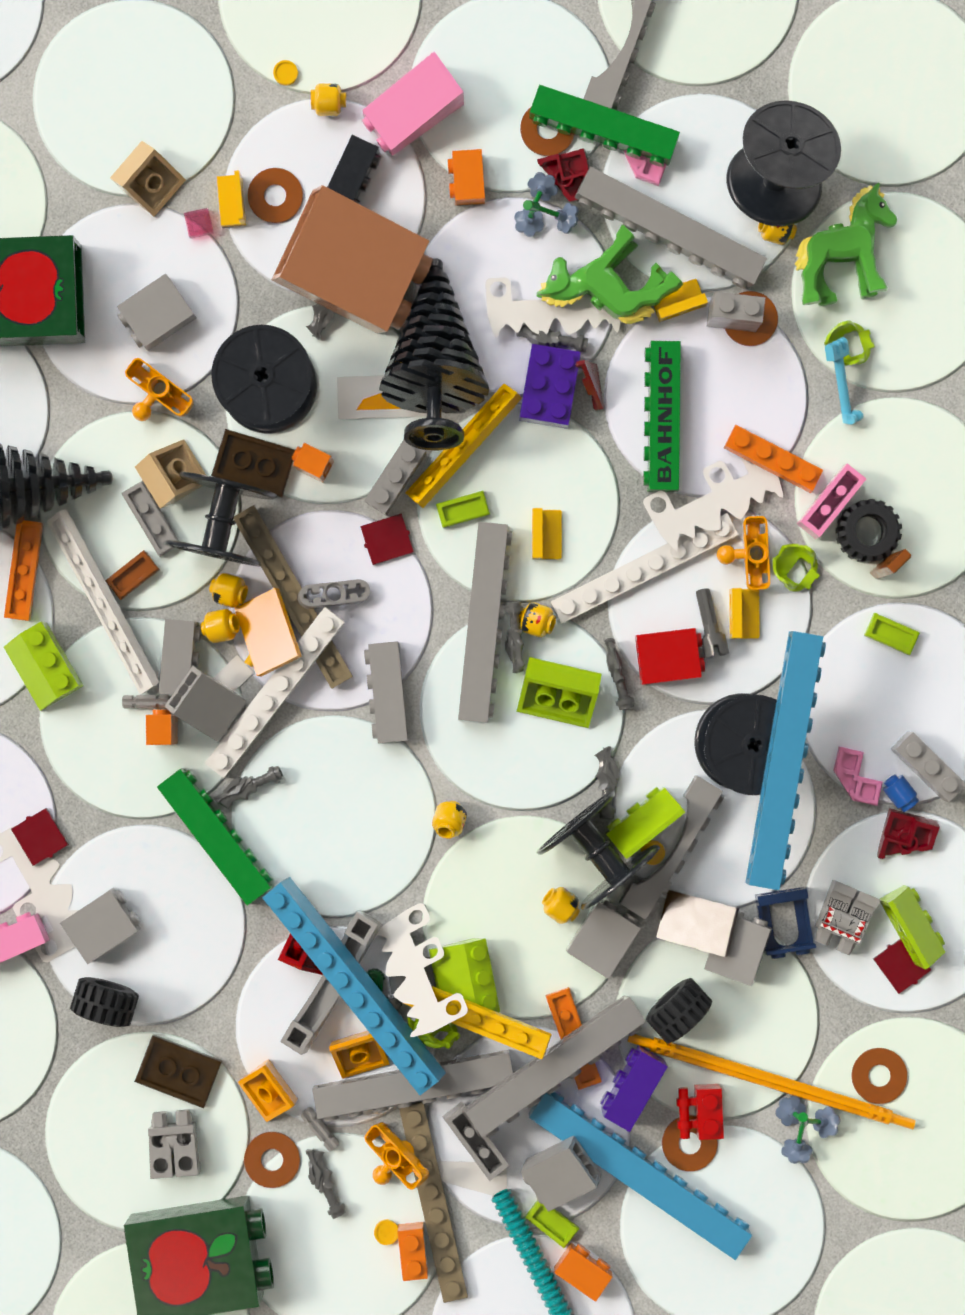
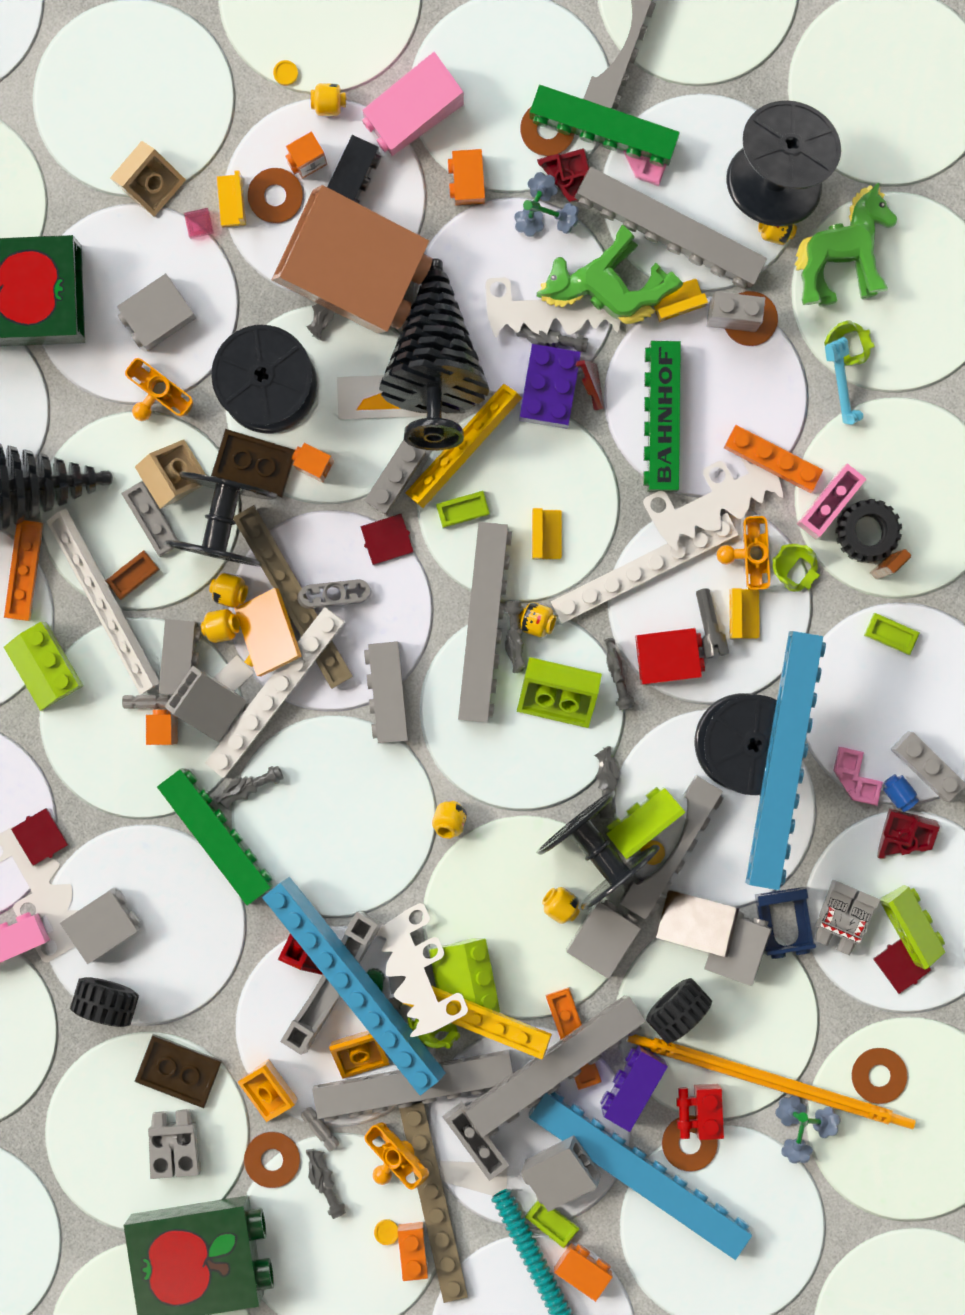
none -> orange brick [285,131,328,179]

